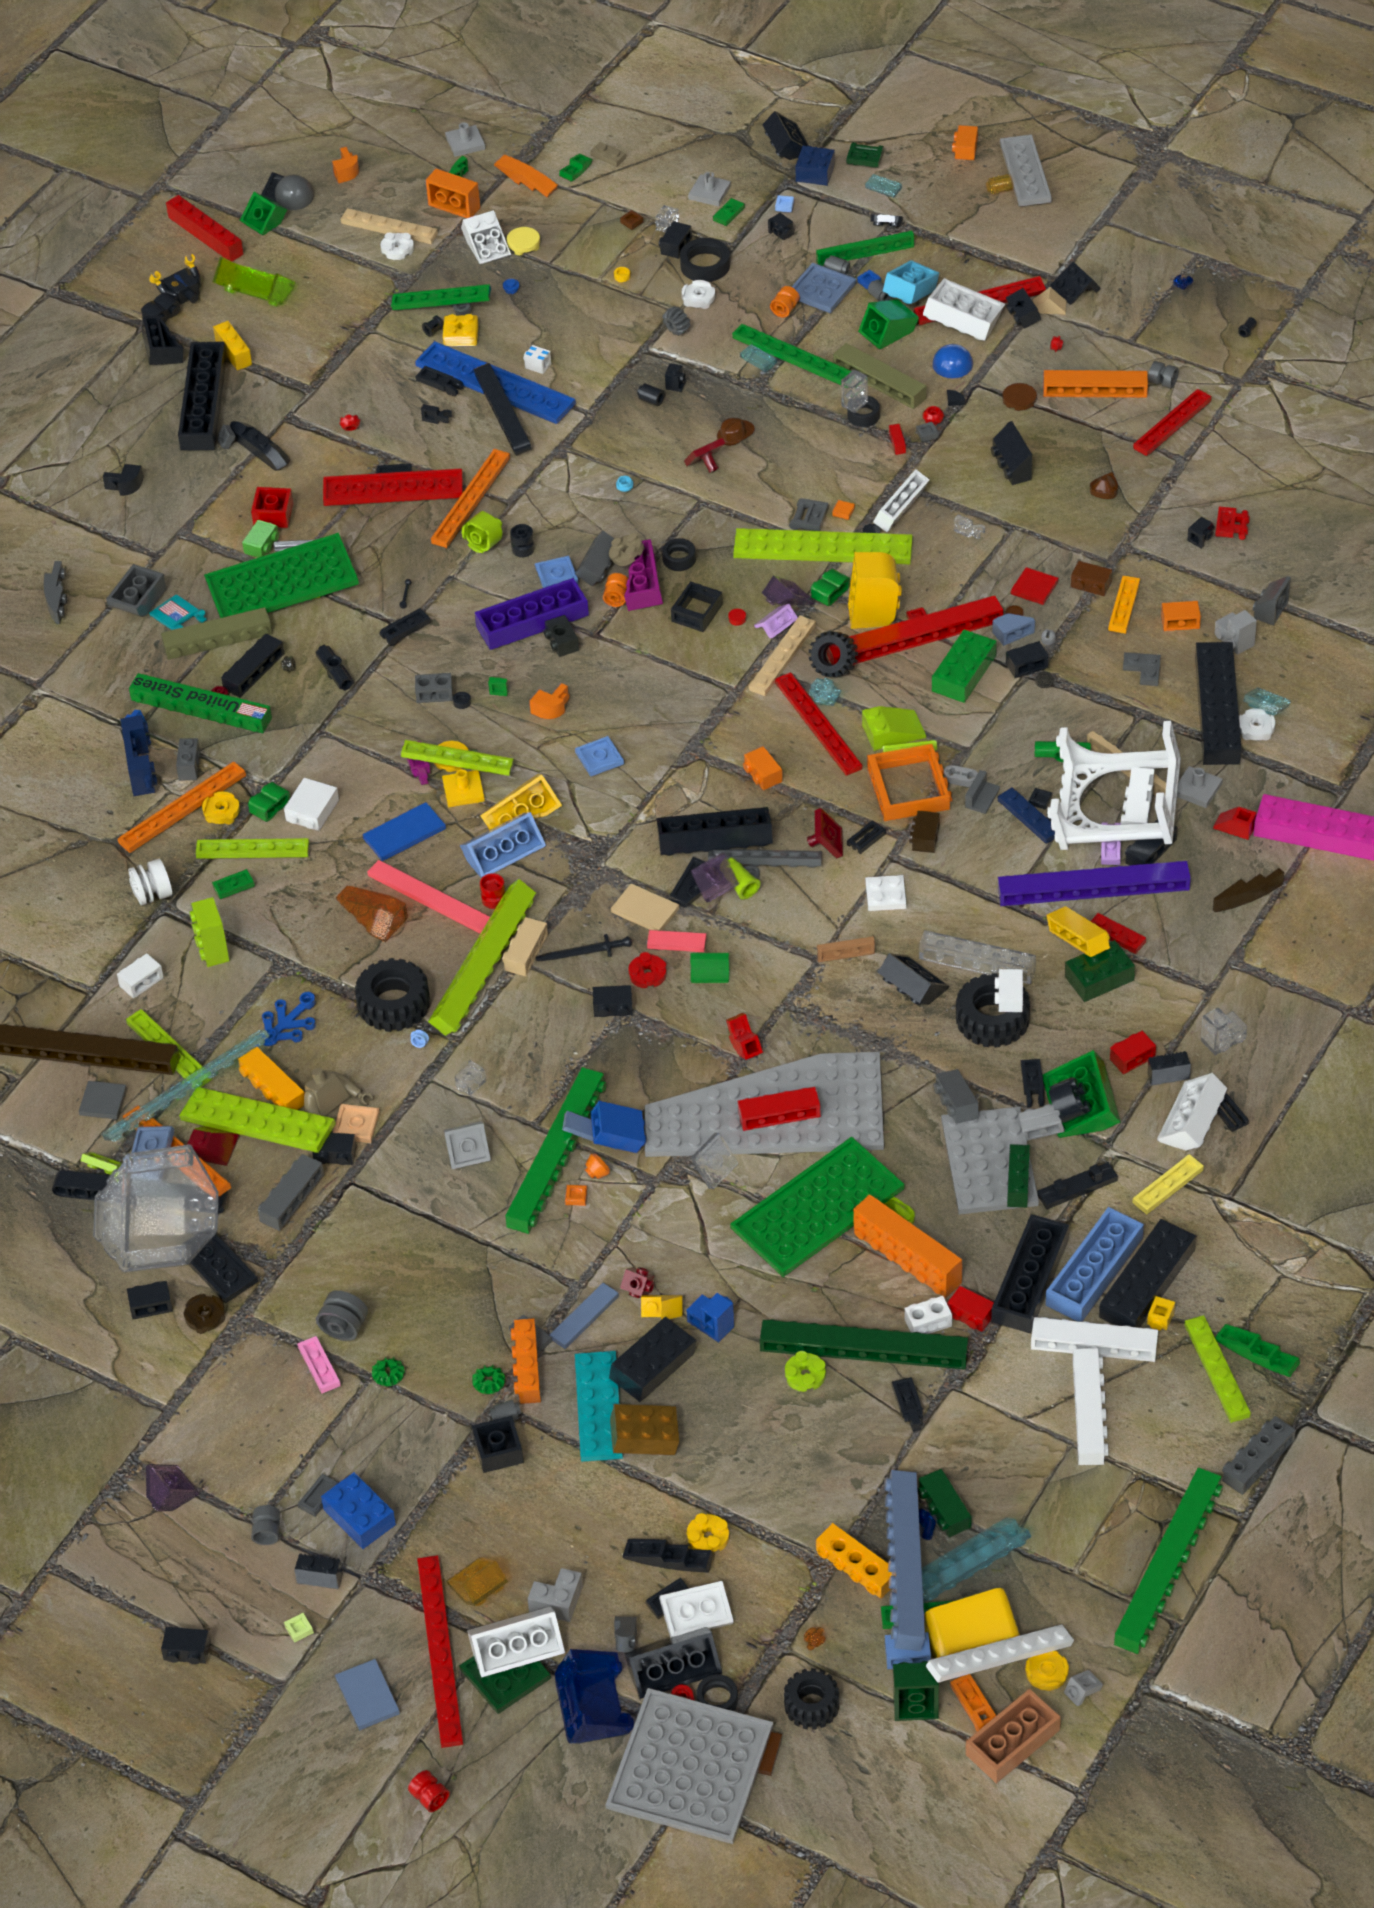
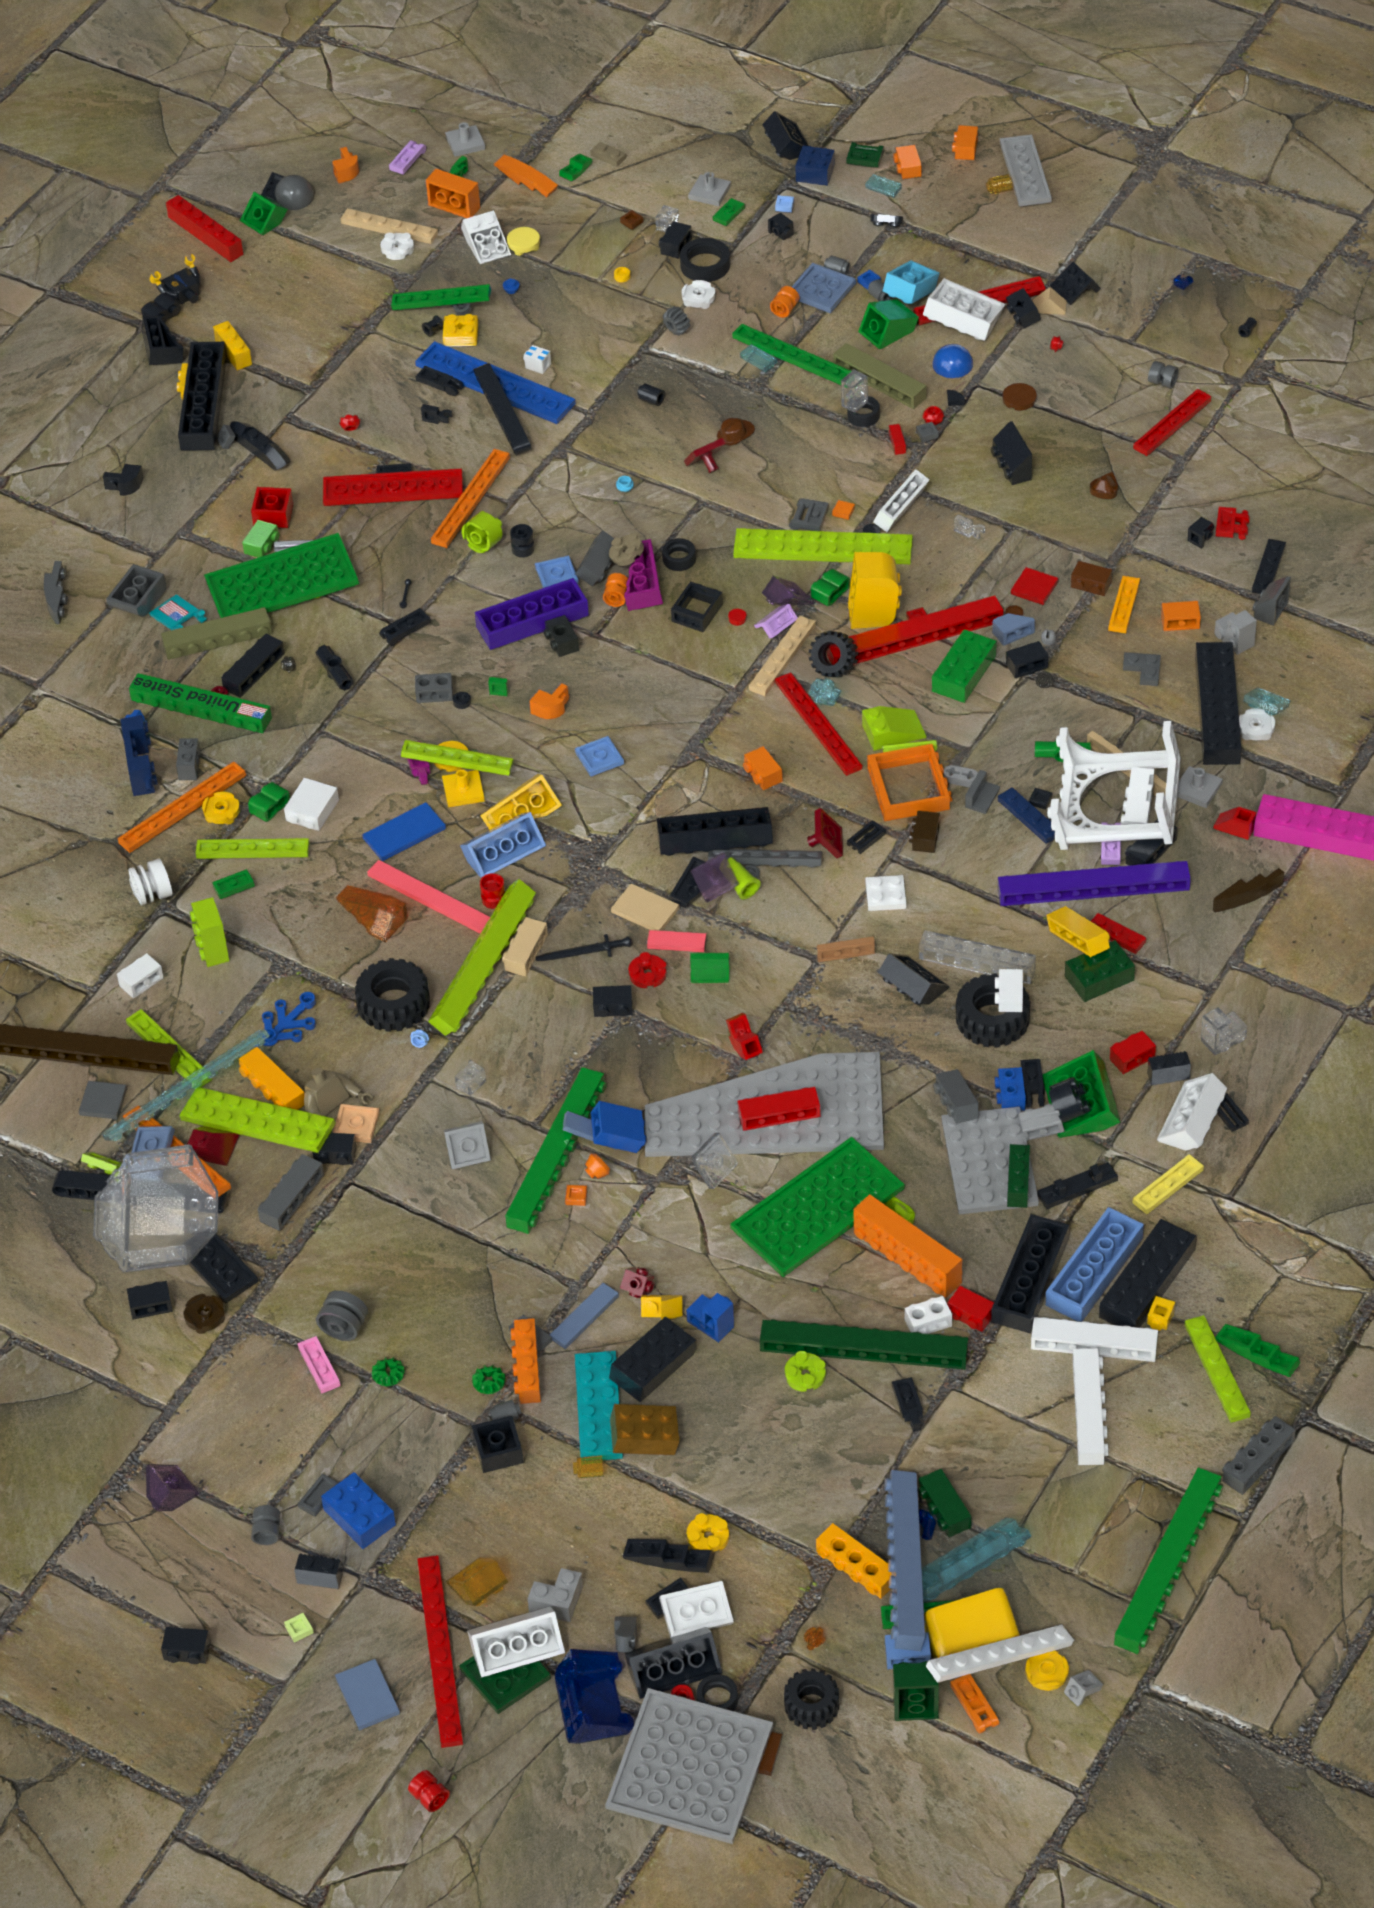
clear neon green windscreen [212,257,296,307] -> none
black brick [665,363,687,392] -> none
green plate [816,231,914,266] -> none
nougat brick [966,1689,1061,1784] -> none
orange brick [1043,370,1148,398] -> none
none -> yellow plate [177,363,188,399]
none -> lavender plate [389,140,426,175]
none -> clear yellow brick [573,1455,604,1479]
none -> orange brick [893,145,921,179]
none -> blue brick [994,1067,1026,1111]
none -> black plate [1252,539,1286,594]

